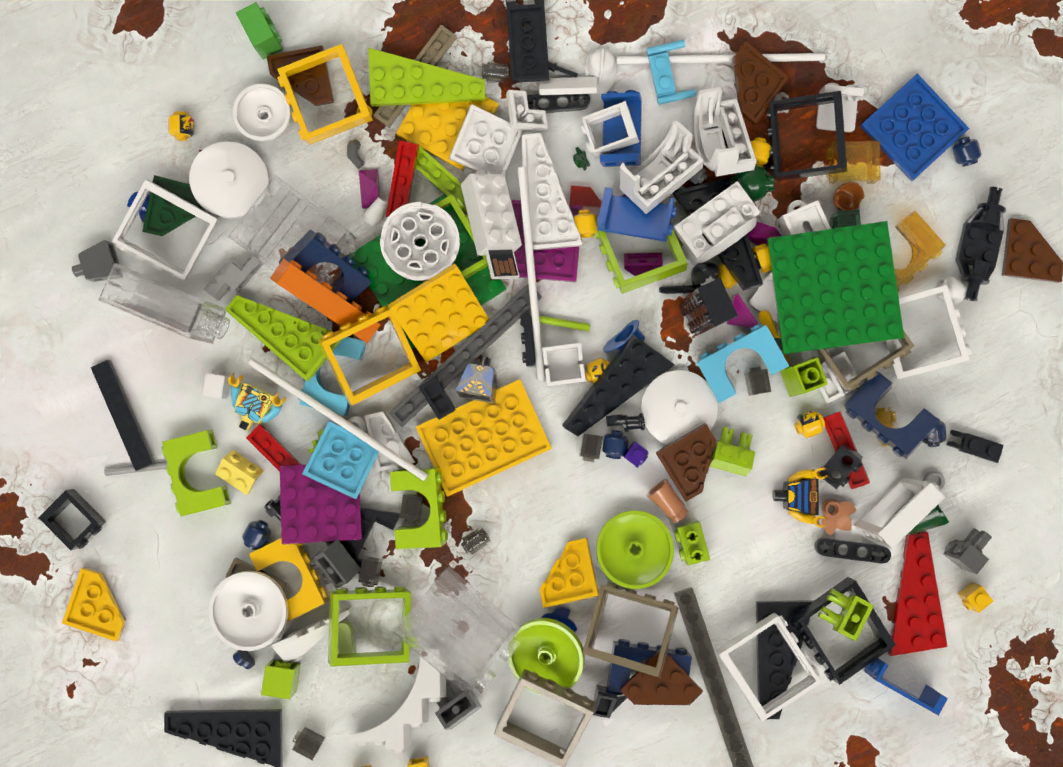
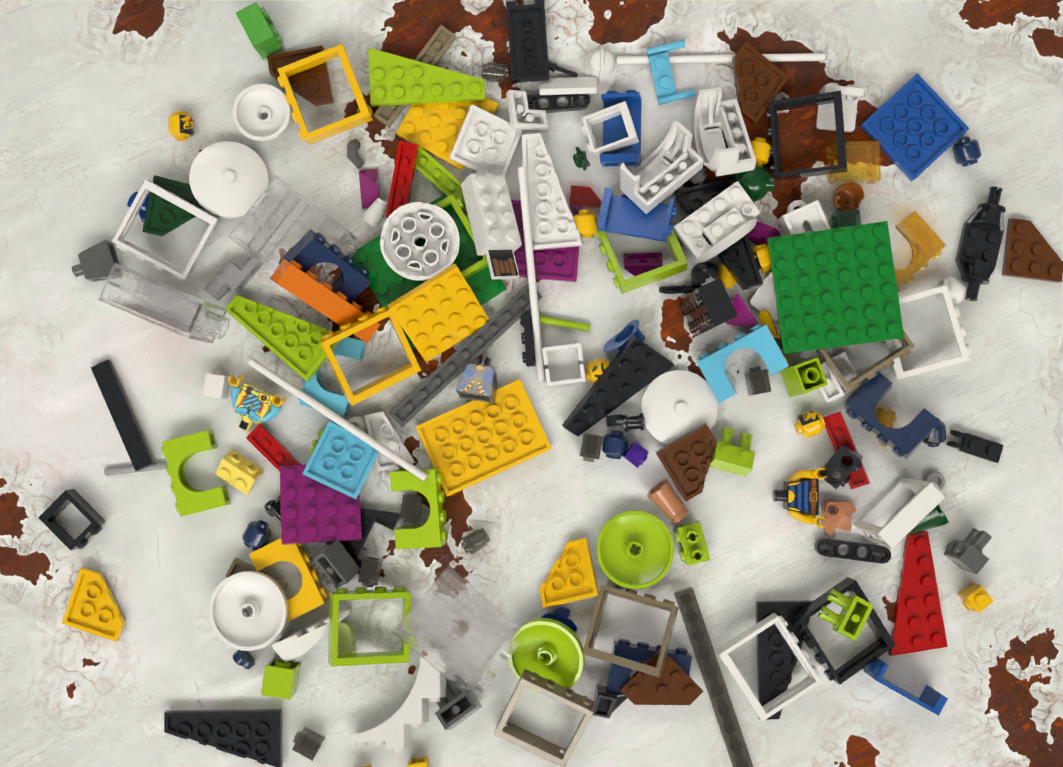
black brick [419,376,456,420] -> none

